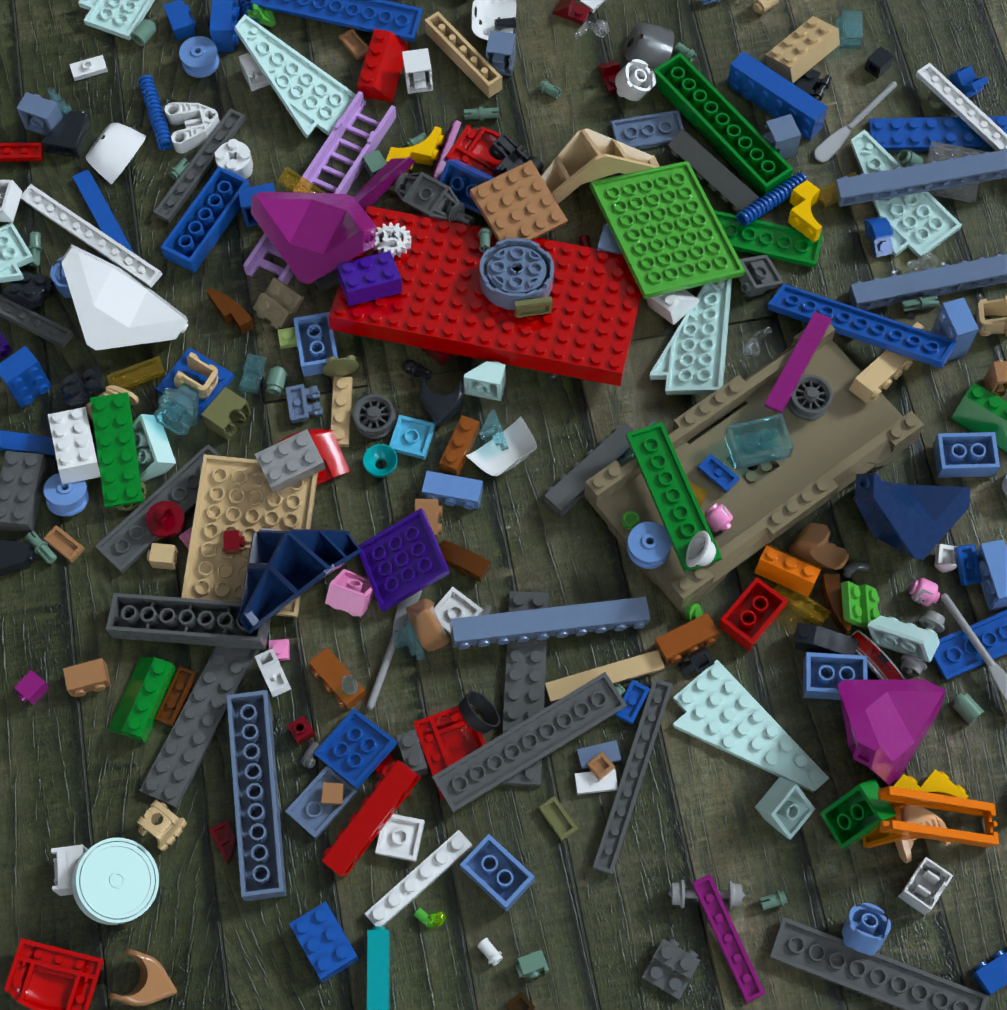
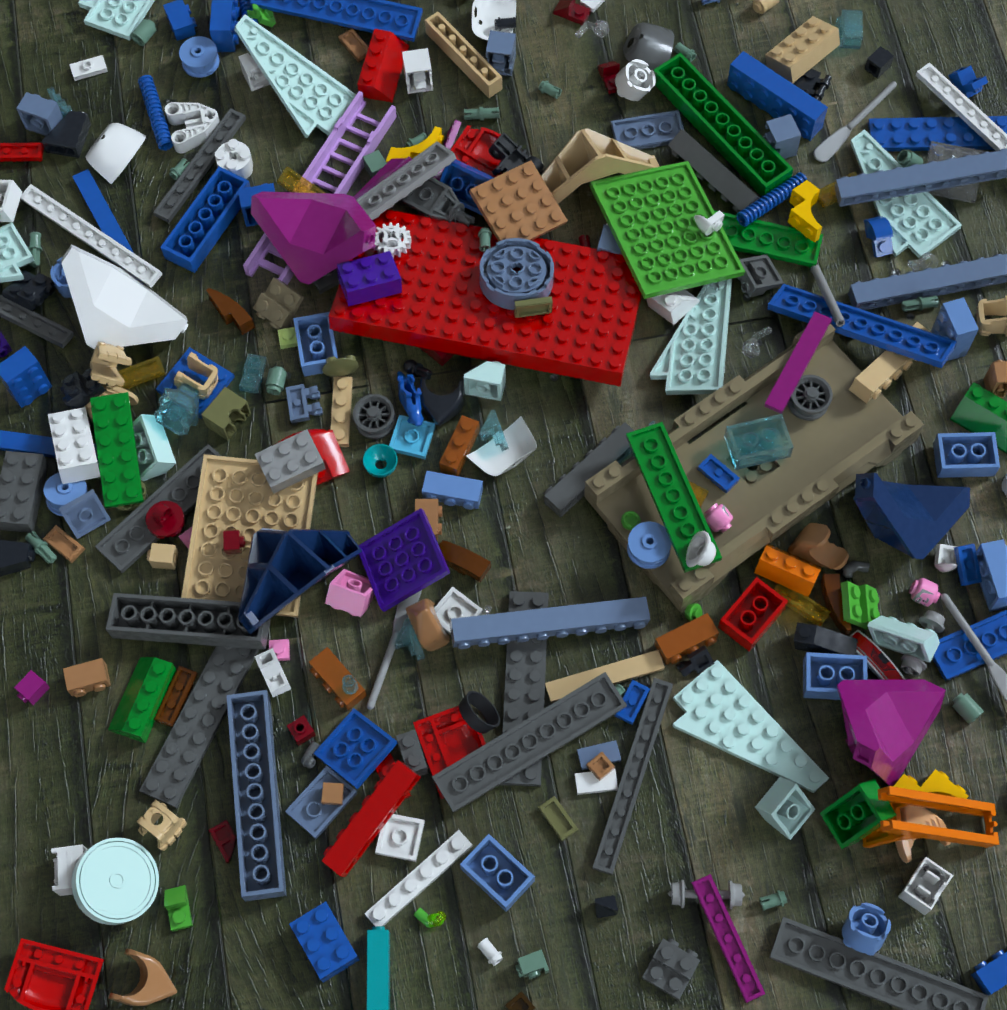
none -> sand blue plate [59,489,111,539]
none -> tan piece [90,341,132,386]
none -> bright green slope [164,885,193,932]
none -> light grey plate [356,141,457,220]
none -> blue animal [397,371,424,426]
none -> black slope [594,895,618,918]
none -> white plate [694,210,725,236]
none -> light grey piece [811,264,845,327]

